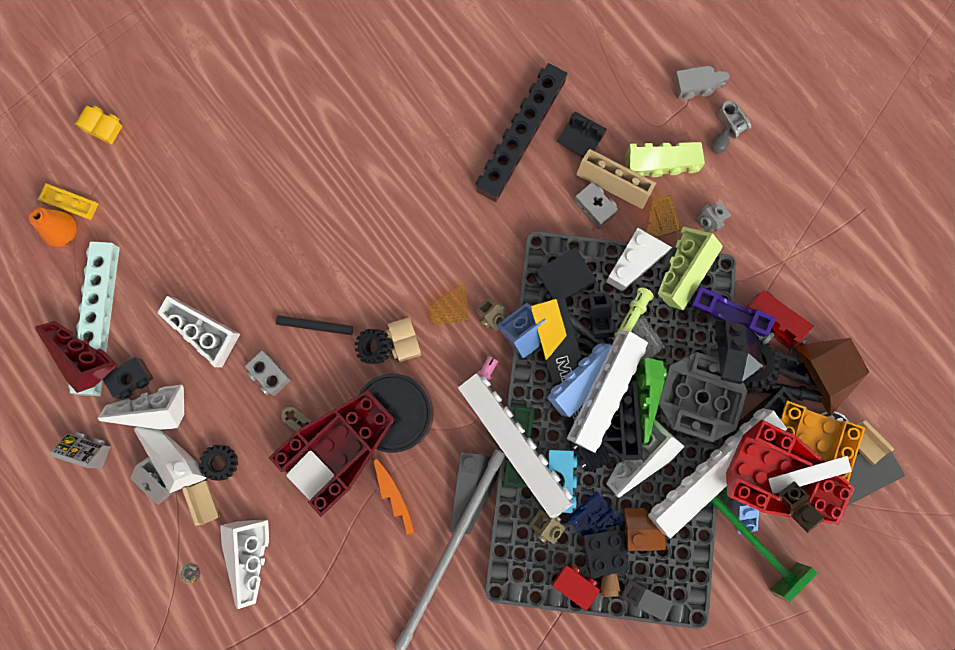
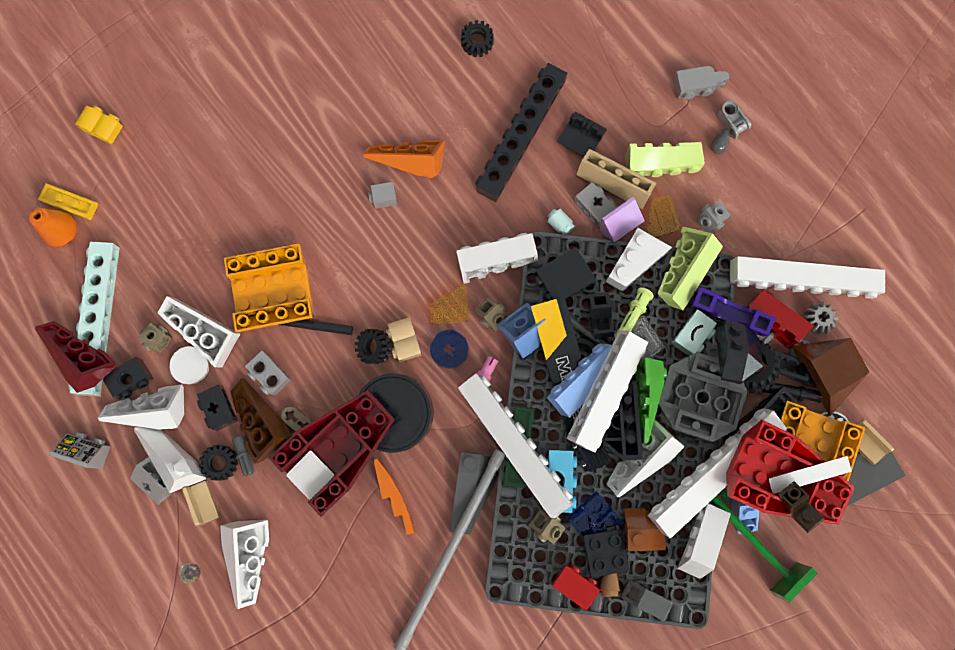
none -> dark tan brick [138,323,172,353]
none -> white tile [169,346,209,385]
none -> black brick [197,384,238,431]
none -> light orange slope [224,244,313,333]
none -> reddish brown wedge [231,378,292,464]
none -> dark grey axle [232,436,254,476]
none -> orange wedge [363,140,445,178]
none -> light grey brick [368,182,397,209]
none -> clear blue plate [430,330,469,369]
none -> white wedge [457,233,538,284]
none -> black tyre [461,20,494,57]
none -> light aqua brick [547,209,575,235]
none -> lavender slope [599,197,645,242]
none -> light aqua brick [671,309,717,356]
none -> white wedge [677,504,731,579]
none -> white brick [730,256,885,299]
none -> light grey gear [803,302,839,335]

